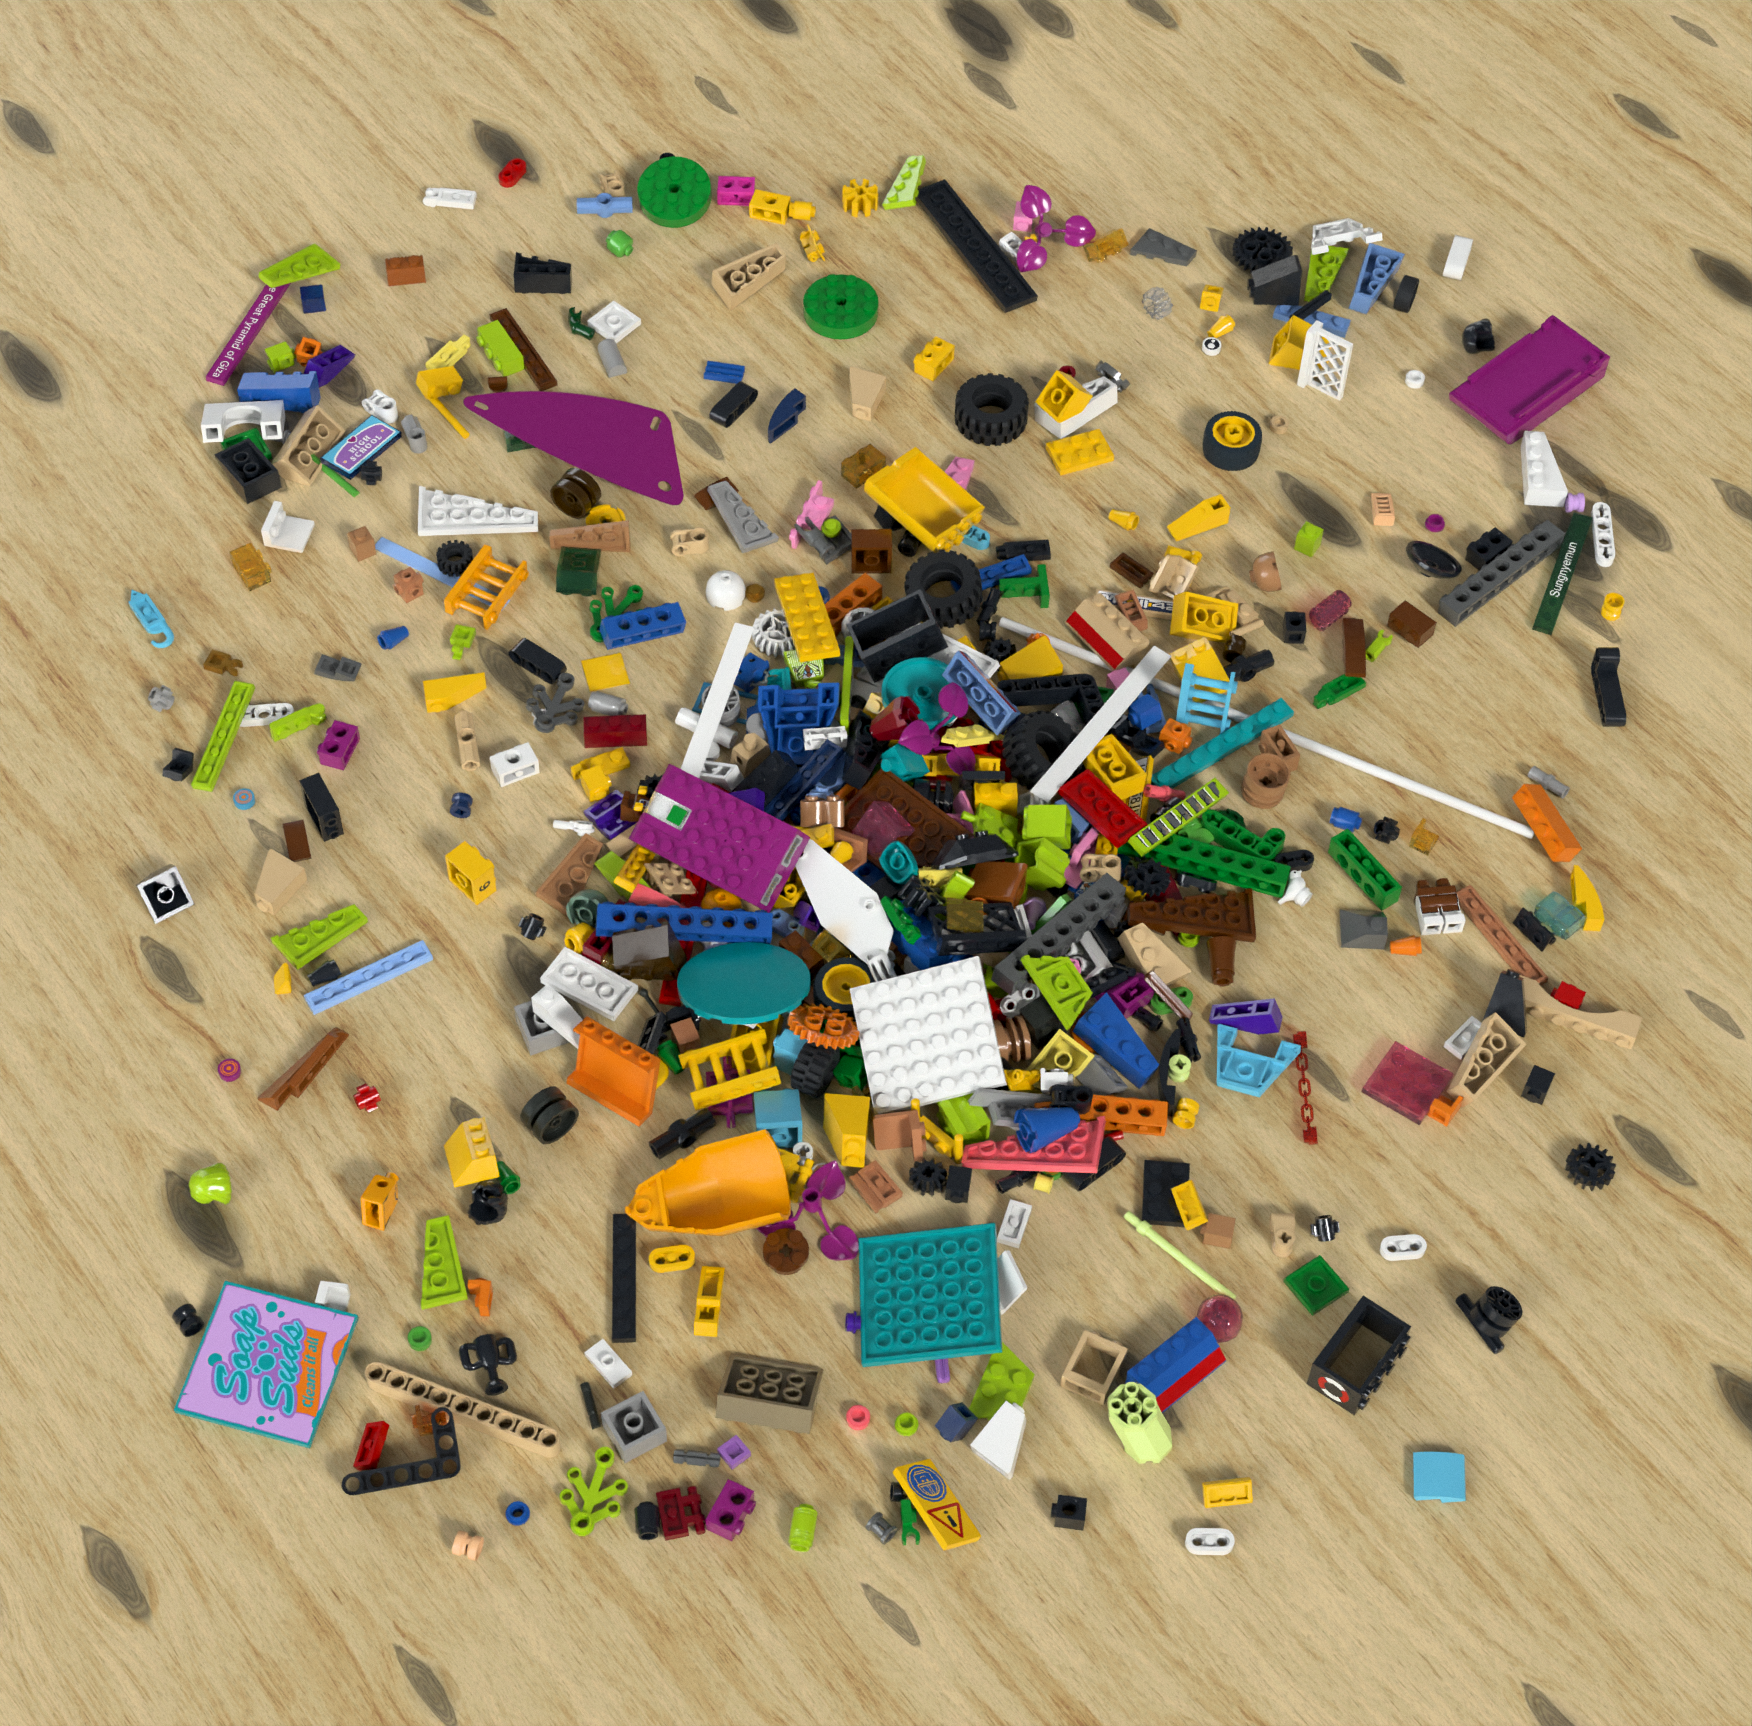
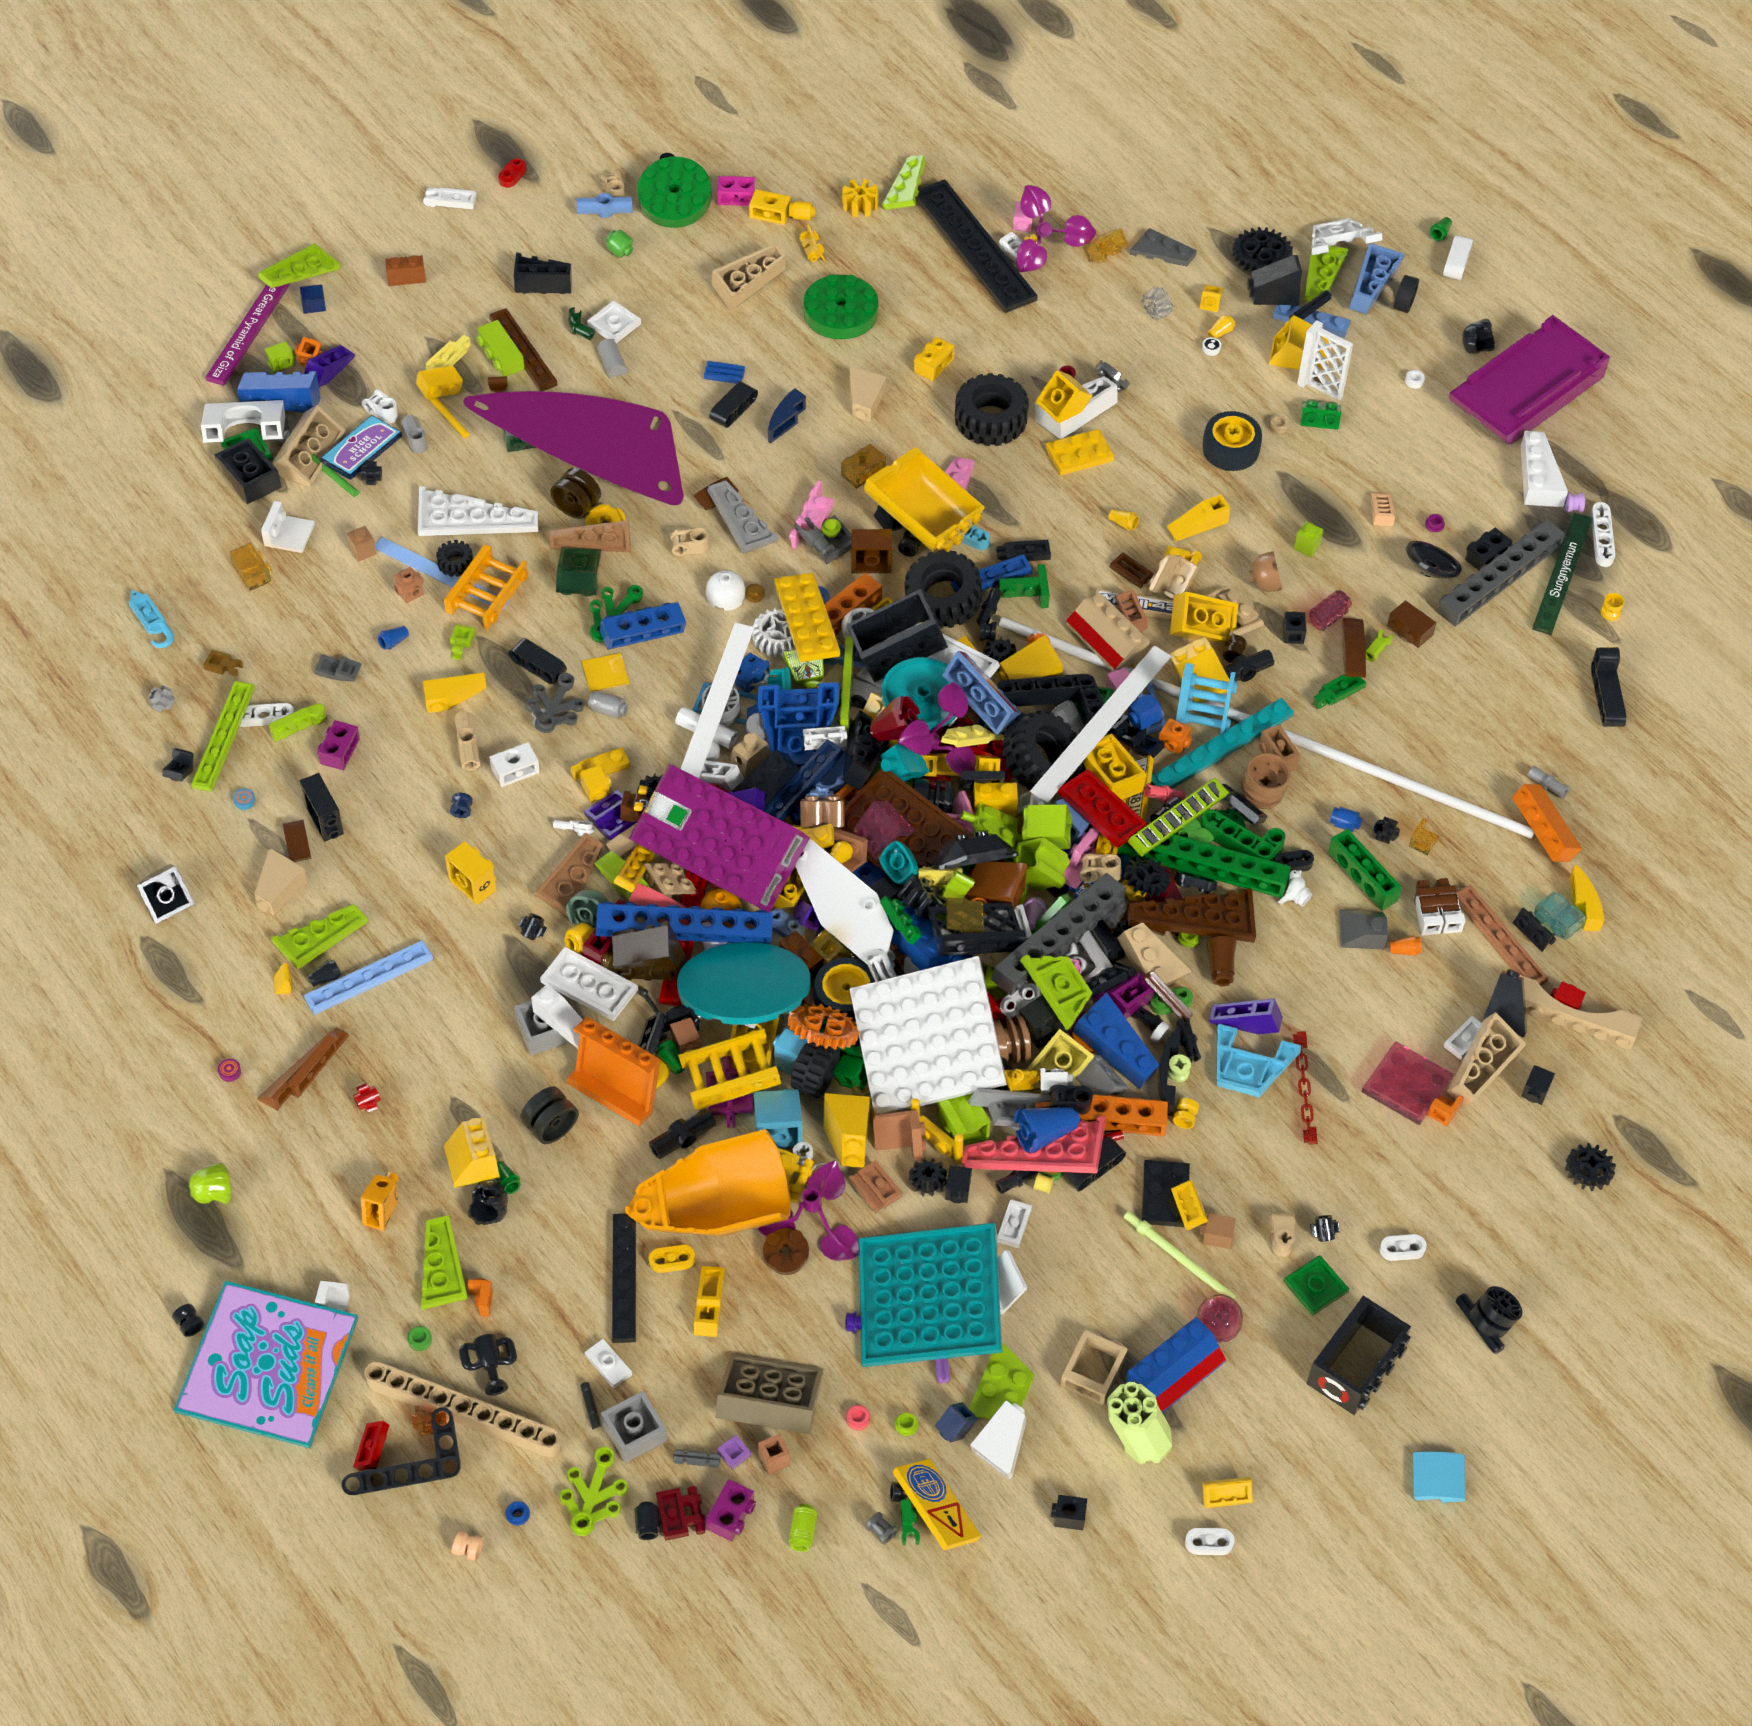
dark red brick [583,714,647,748] -> none
none -> nougat brick [758,1434,790,1475]
none -> white tile [1150,1021,1170,1044]
none -> black hinge [1222,784,1267,824]
none -> green bracket [1300,399,1341,430]
none -> green cone [1430,217,1452,241]

